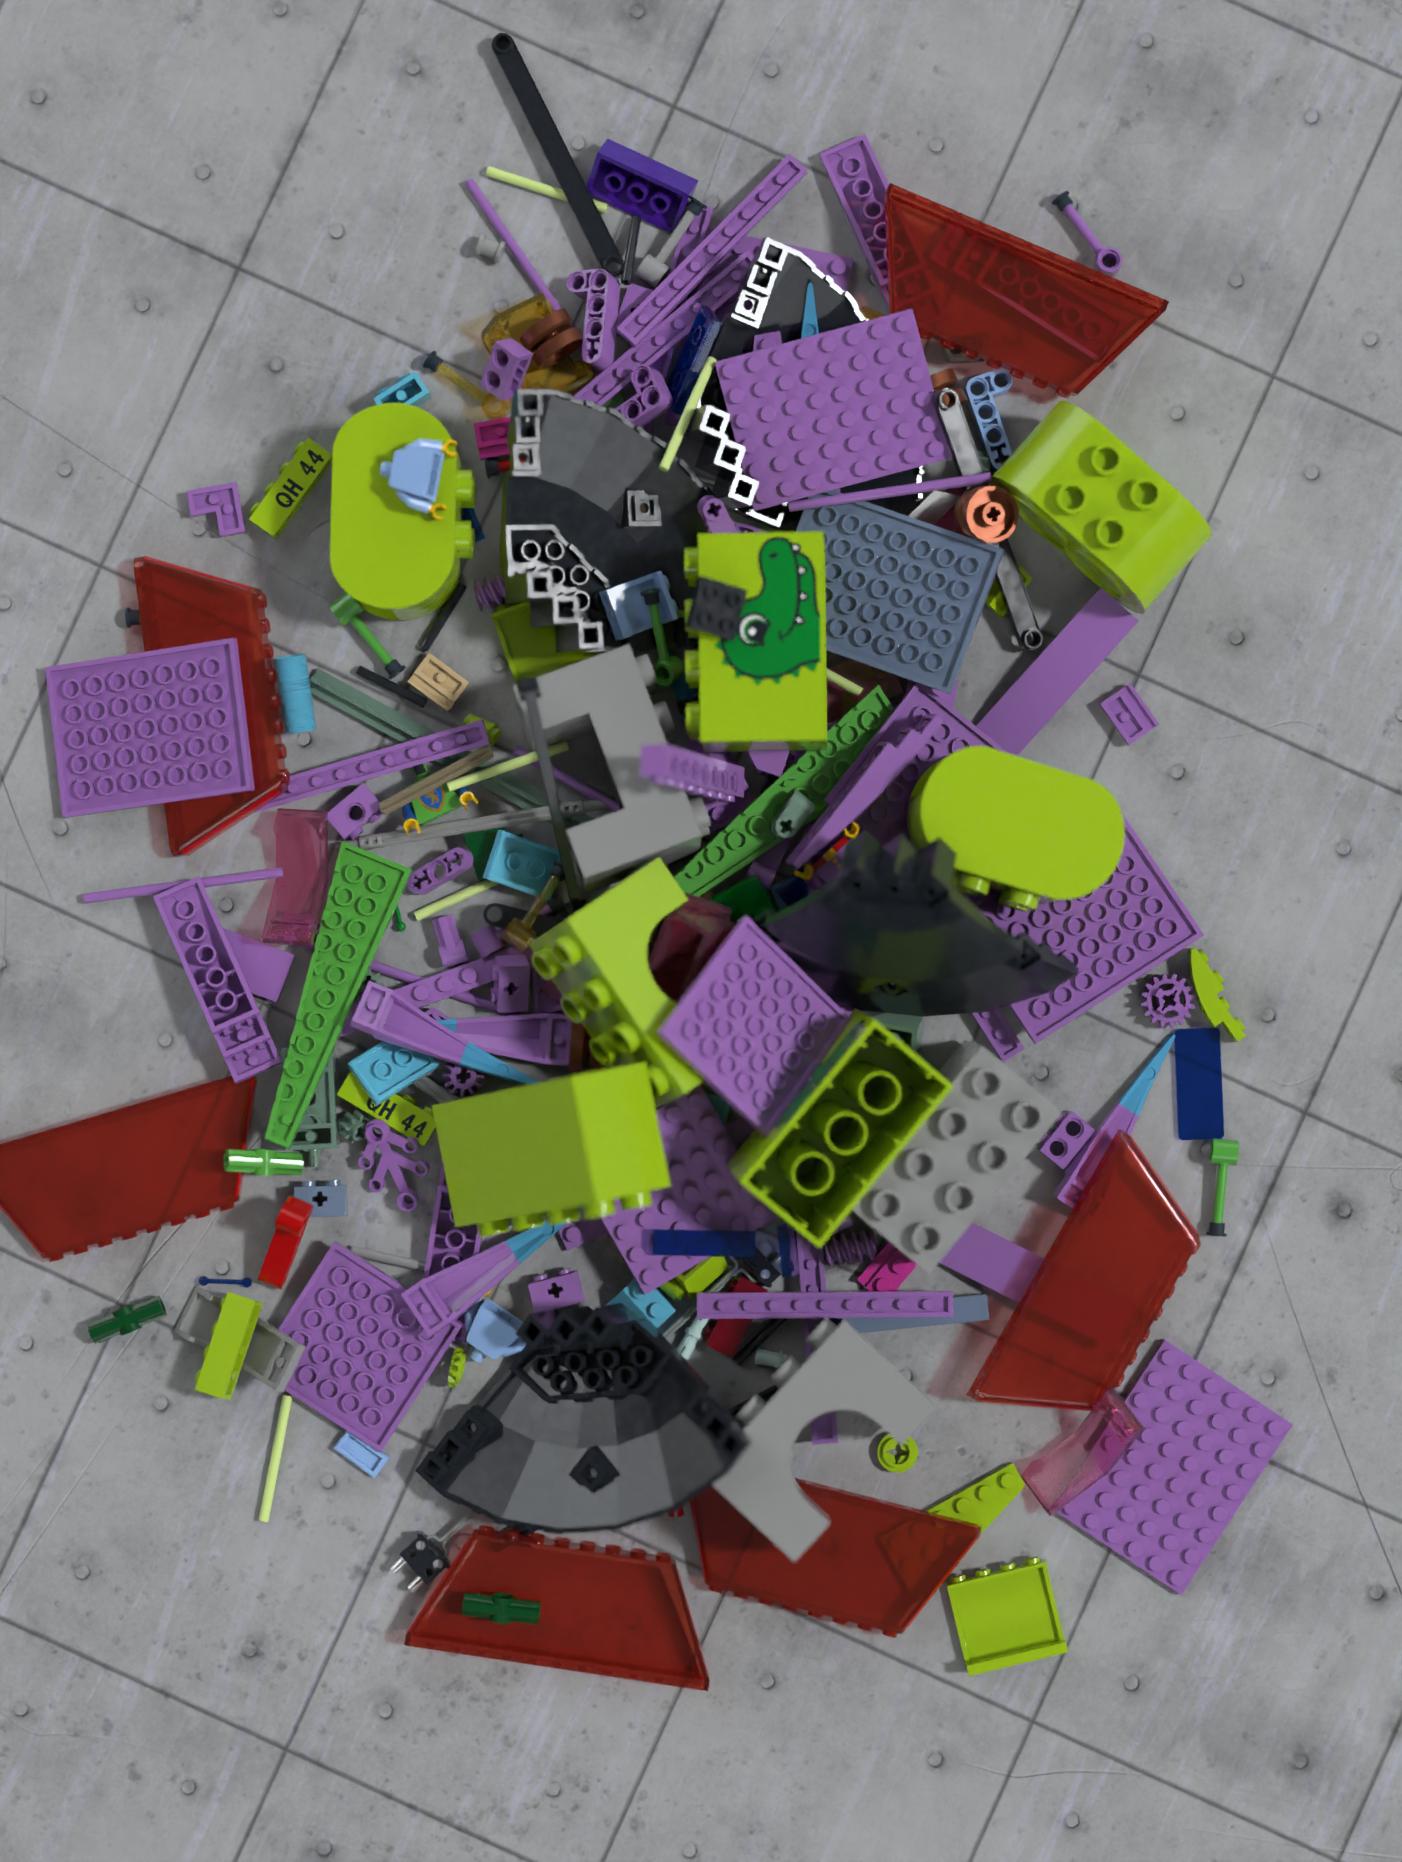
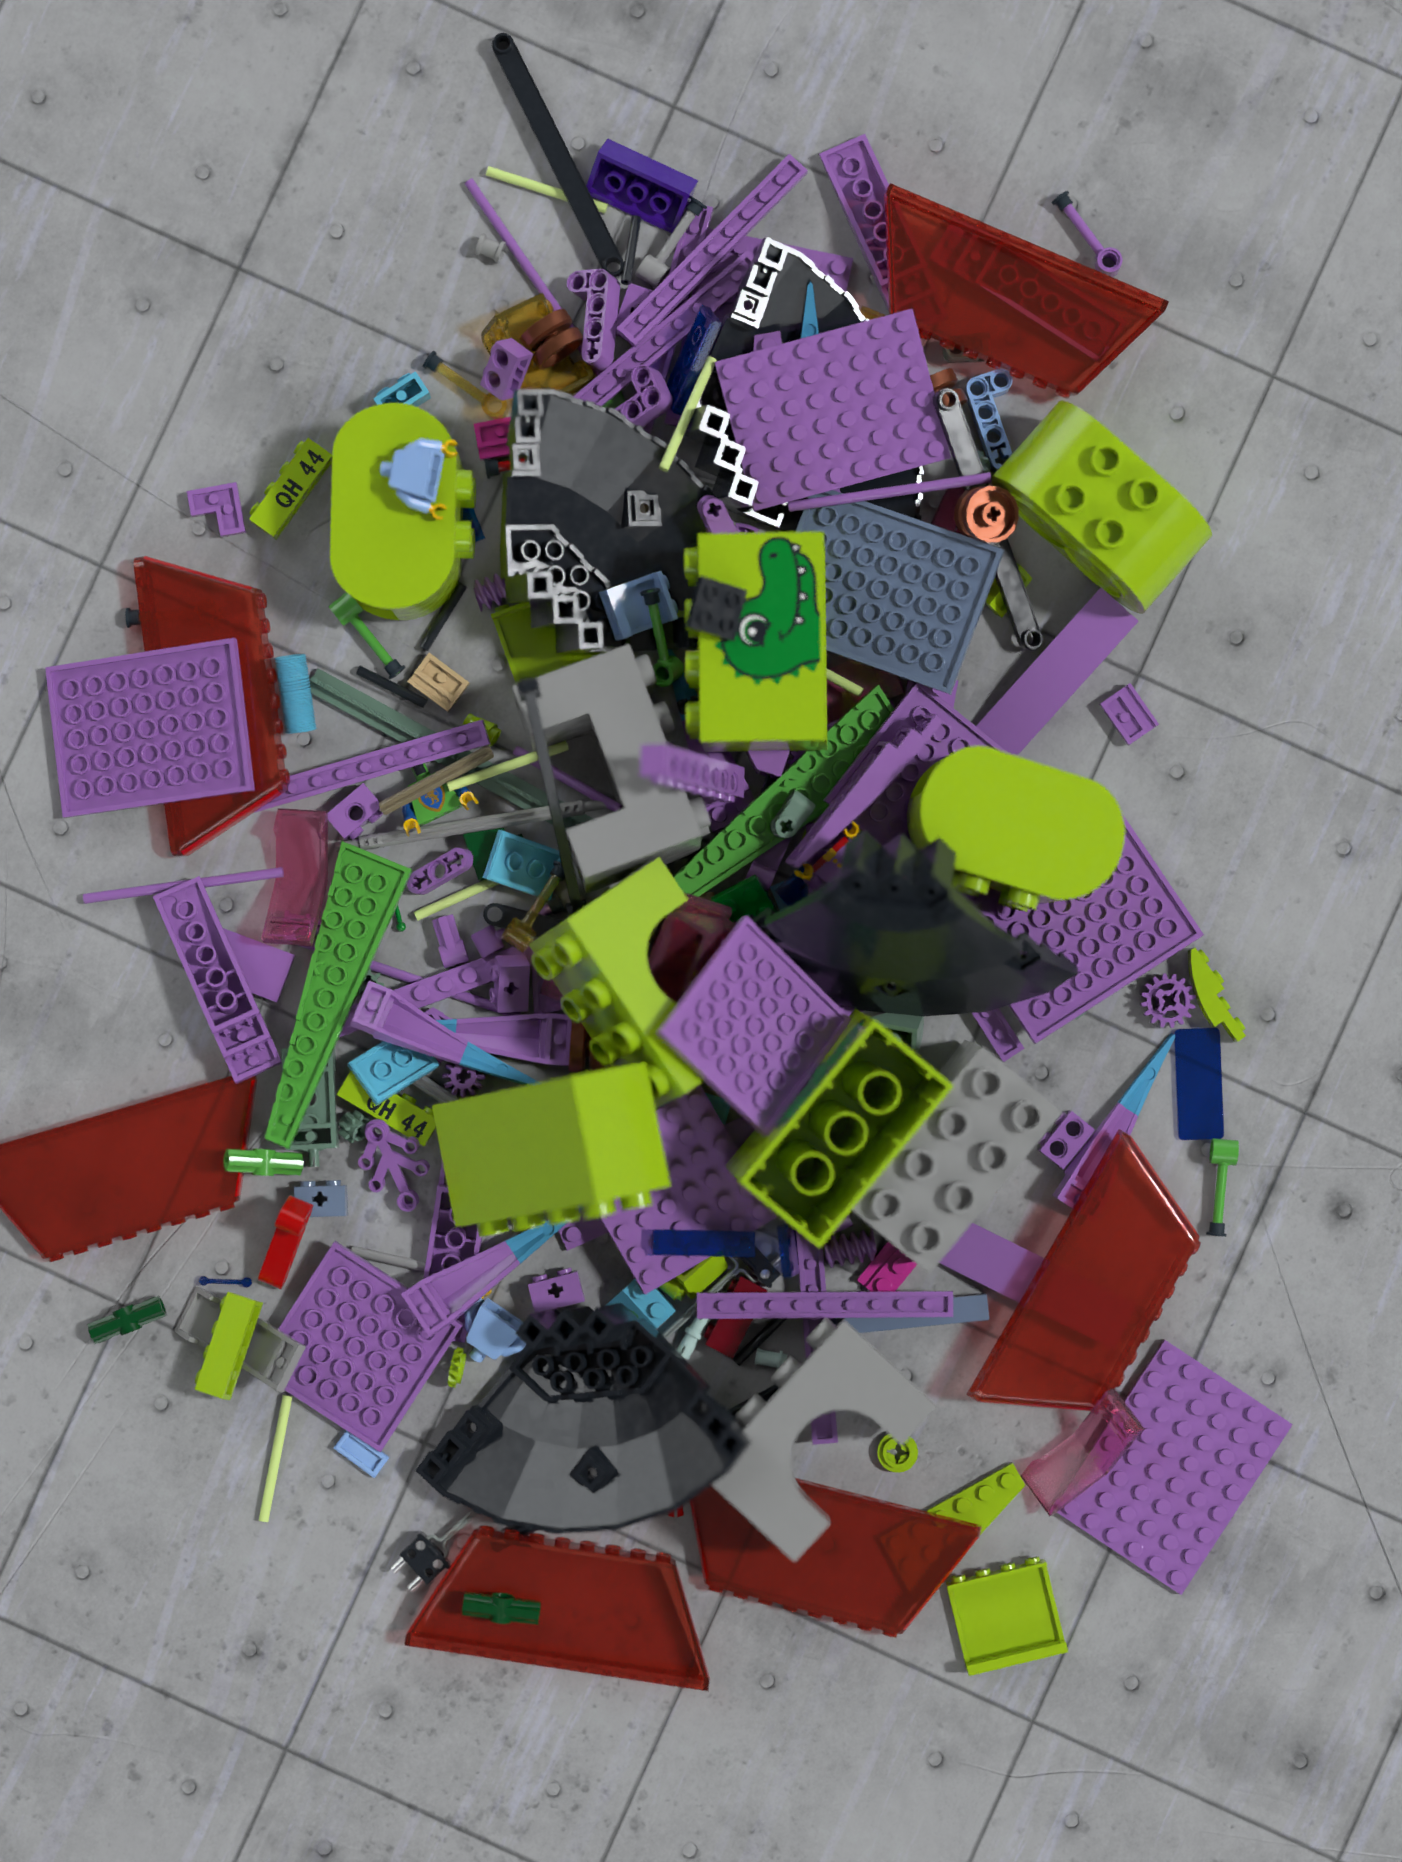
white sticker [909,490,960,525] -> none

